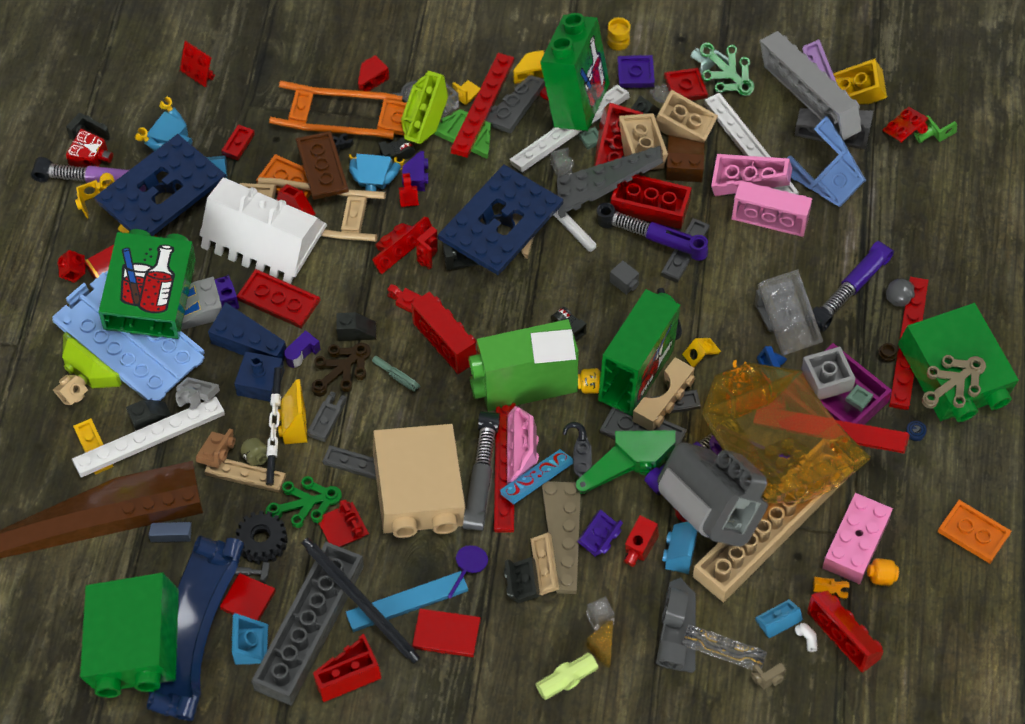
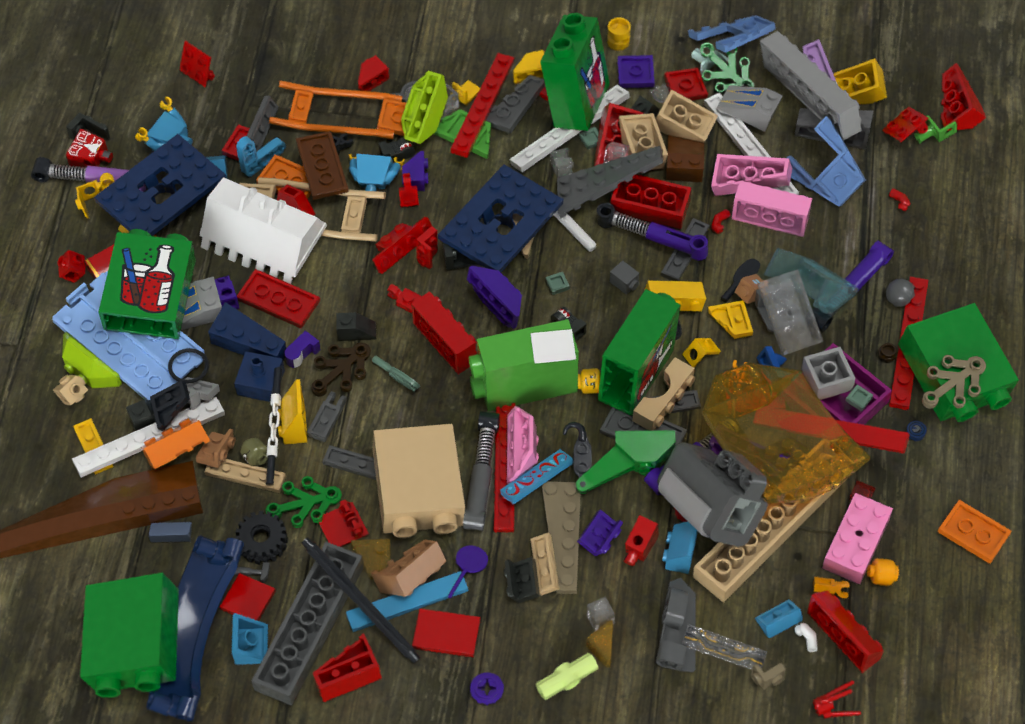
none -> orange wedge [141,418,210,469]
none -> black wing [150,380,190,431]
none -> black tyre [168,348,209,384]
none -> dark azure beam [236,136,286,177]
none -> dark grey tile [247,96,279,152]
none -> clear yellow wing [351,539,391,579]
none -> medium nougat wedge [371,540,446,597]
none -> dark purple wedge [467,266,522,329]
none -> dark purple gear [470,673,504,705]
none -> sand green tile [545,272,570,295]
none -> clear brick [603,142,629,163]
none -> yellow brick [644,281,706,311]
none -> medium blue wing [688,16,775,53]
none -> yellow wing [708,300,753,339]
none -> red arm [711,209,730,234]
none -> light grey slope [716,86,783,132]
none -> black piece [721,259,760,303]
none -> medium nougat brick [735,274,769,304]
none -> clear light blue windscreen [764,247,859,314]
none -> red plant [813,681,861,719]
none -> clear red tile [849,480,876,501]
none -> red arm [889,188,911,211]
none -> red wedge [941,63,986,131]

